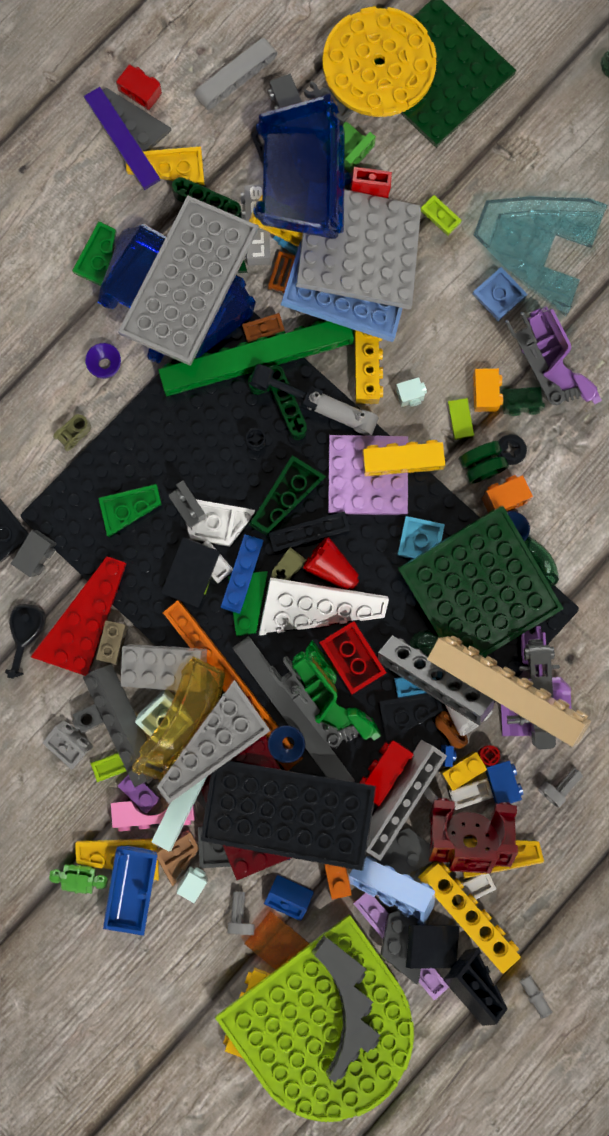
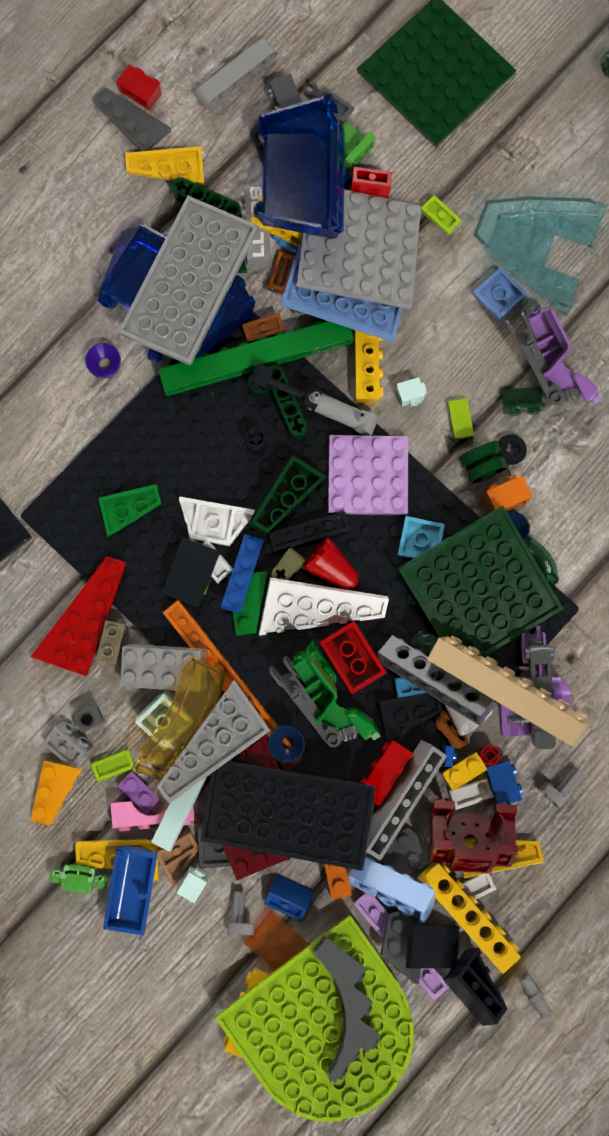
black piece [5,604,46,679] -> none
dark grey brick [10,530,57,577] -> none
olive piece [53,414,91,451] -> none
green wing [72,221,117,289] -> none
dark grey brick [83,664,163,787] -> none
dark purple tile [84,87,161,190] -> none
dark grey bracket [169,481,207,528] -> none
dark grey beam [233,636,355,782] -> none
yellow plate [323,6,436,117] -> none
yellow brick [362,440,445,477] -> none
light orange brick [473,368,503,412] -> none
none -> light orange wing [30,761,84,825]

